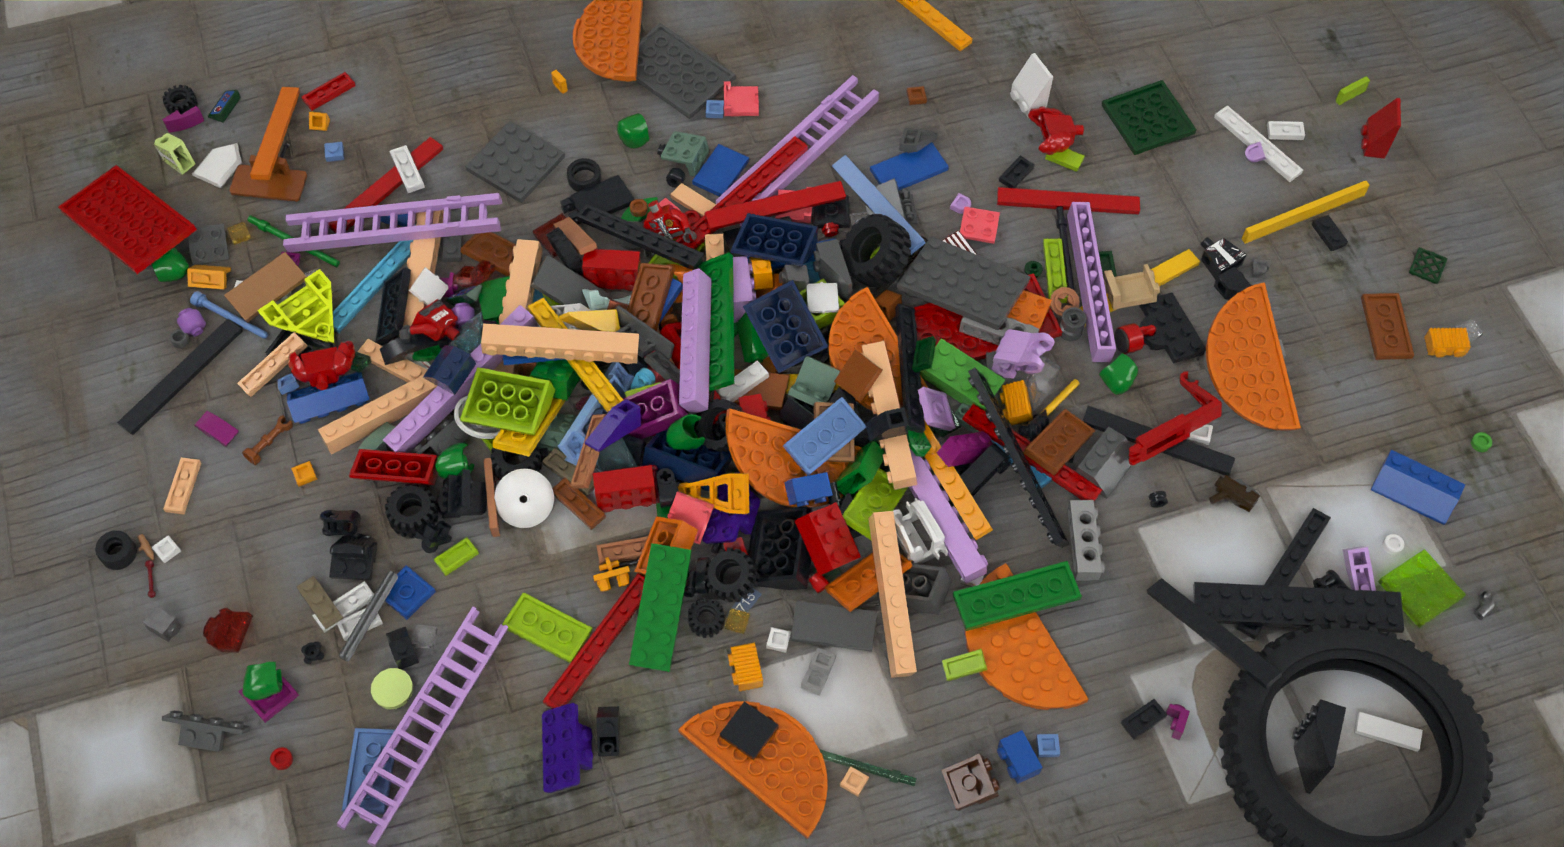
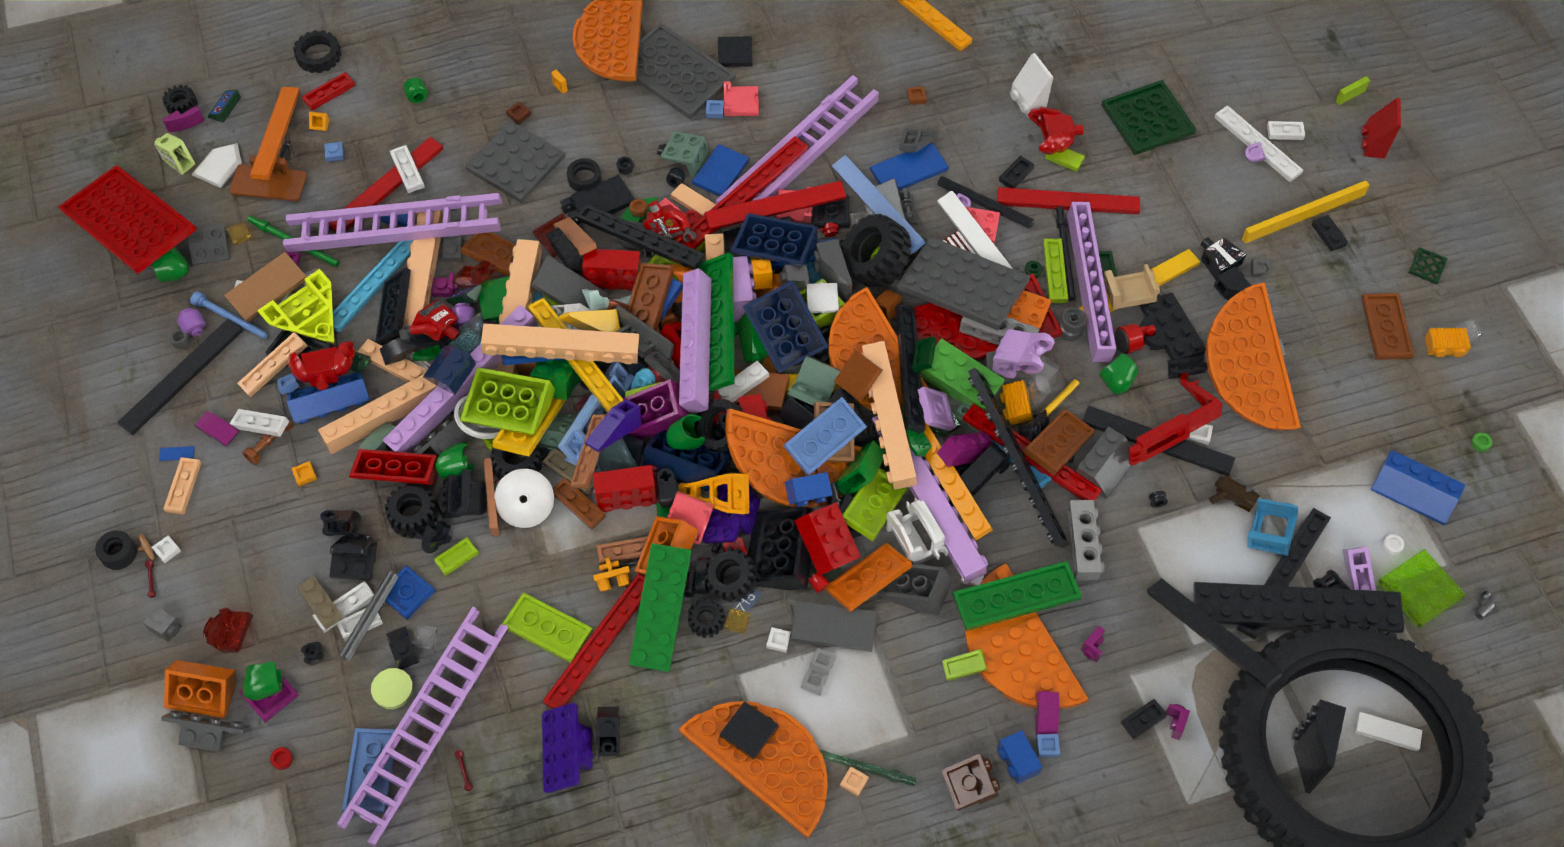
light orange panel [187,265,231,289] -> none
white piece [408,267,448,305] -> none
green piece [617,113,649,148] -> none
light orange brick [727,642,763,692] -> none
black slope [865,407,909,442] -> none
light nougat brick [868,511,917,678] -> none
nougat gear [1050,287,1080,316] -> none
none -> blue sticker [159,446,194,461]
none -> orange slope [164,660,236,718]
none -> white plate [230,409,289,437]
none -> black tyre [293,30,342,73]
none -> green head [403,77,428,103]
none -> dark red hinge [455,750,473,791]
none -> copper plate [506,101,531,125]
none -> black tile [616,157,634,175]
none -> black tile [718,36,752,67]
none -> black axle [937,176,1035,229]
none -> white tile [937,191,1013,269]
none -> magenta slope [1035,691,1059,736]
none -> magenta bracket [1081,626,1105,662]
none -> black hinge [1167,355,1208,379]
none -> dark azure window [1247,498,1298,556]

